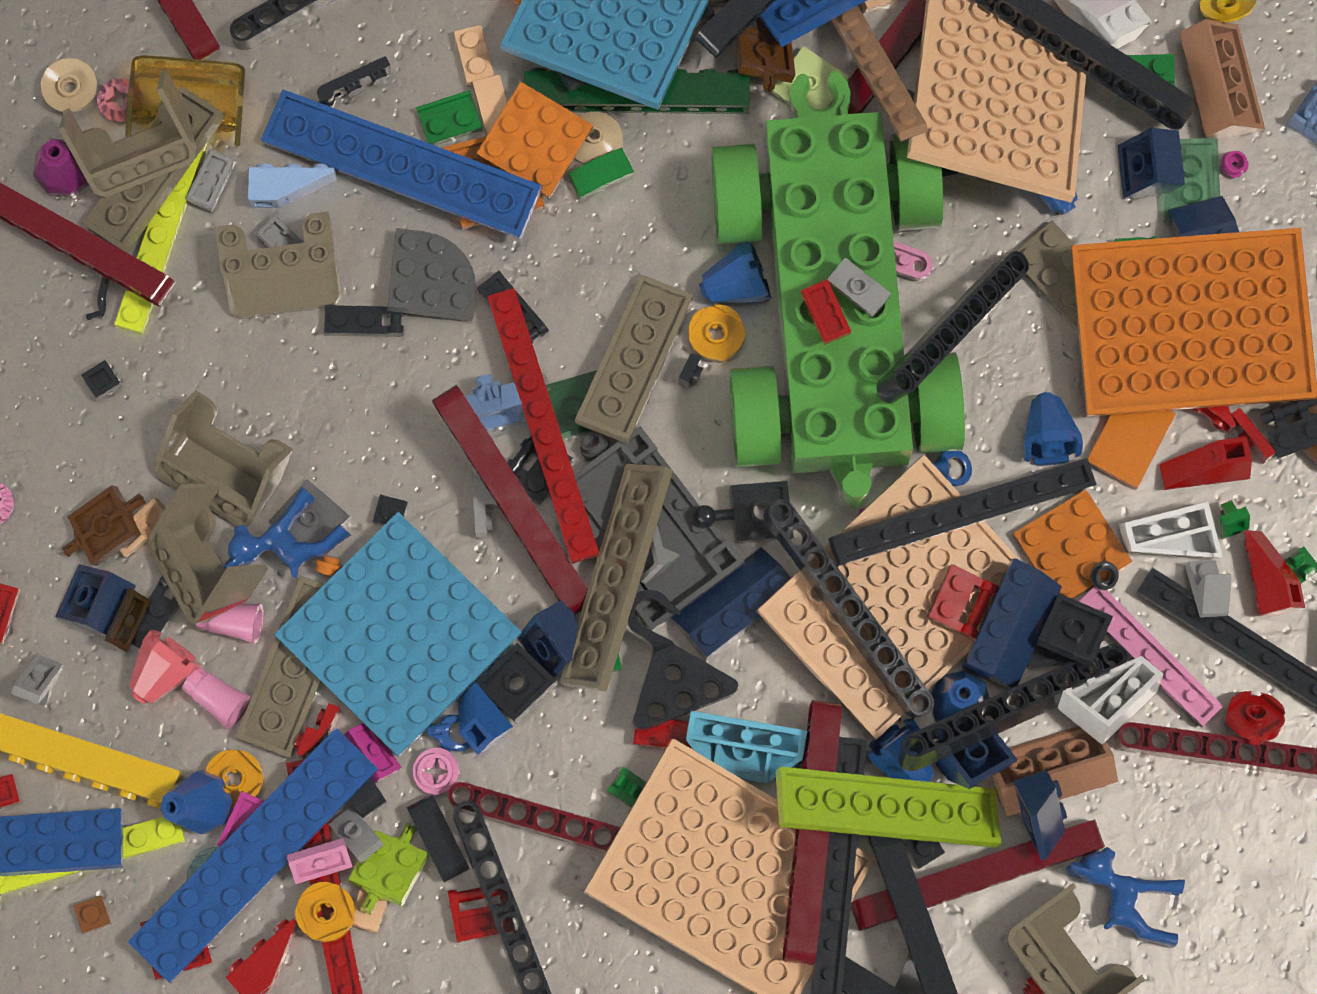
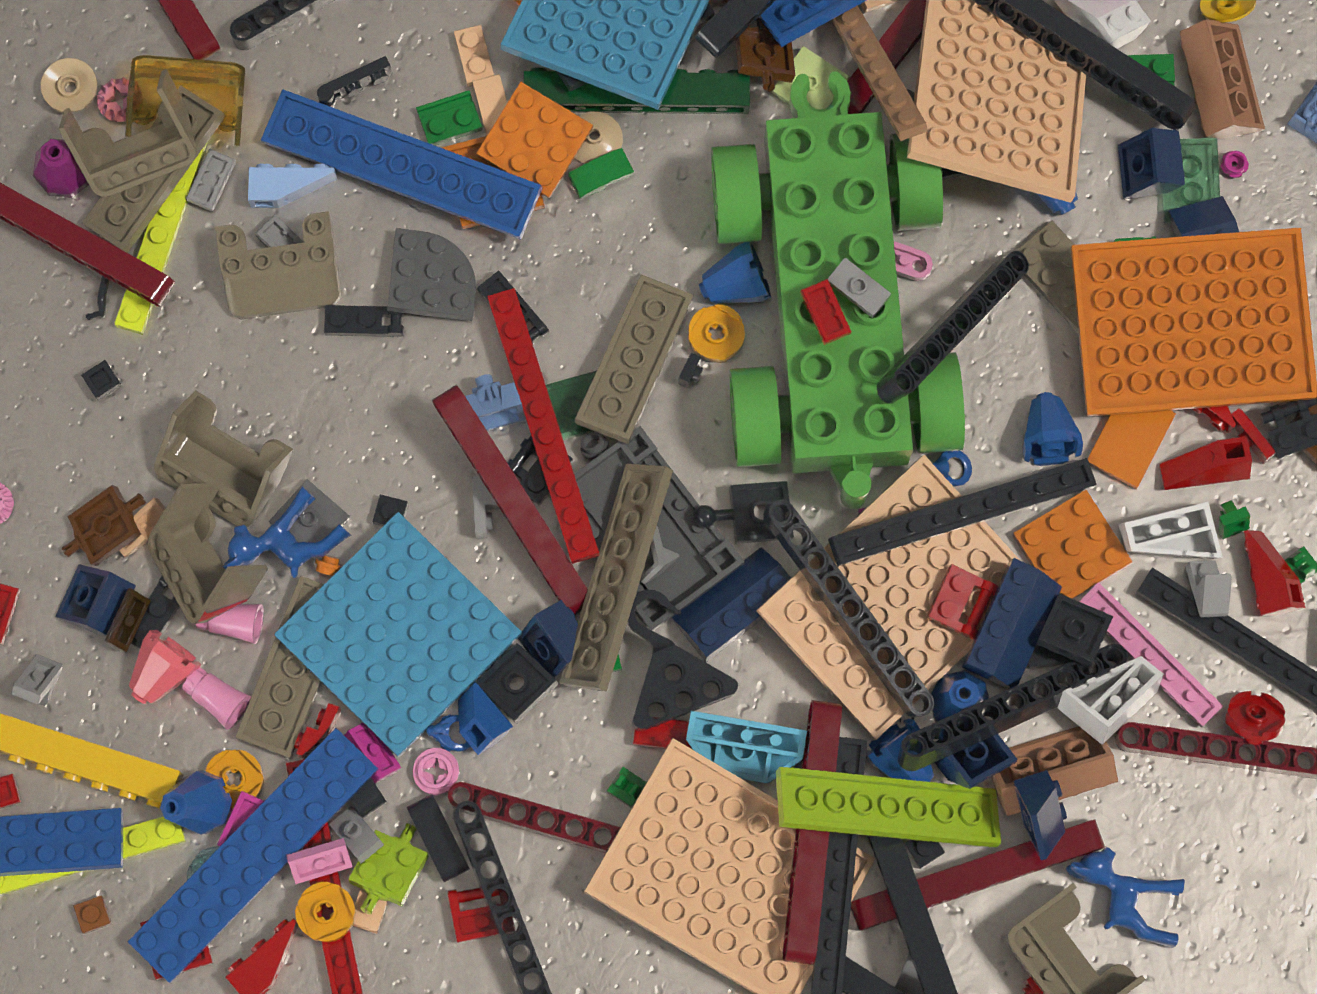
black plate [1090,561,1119,590] -> none

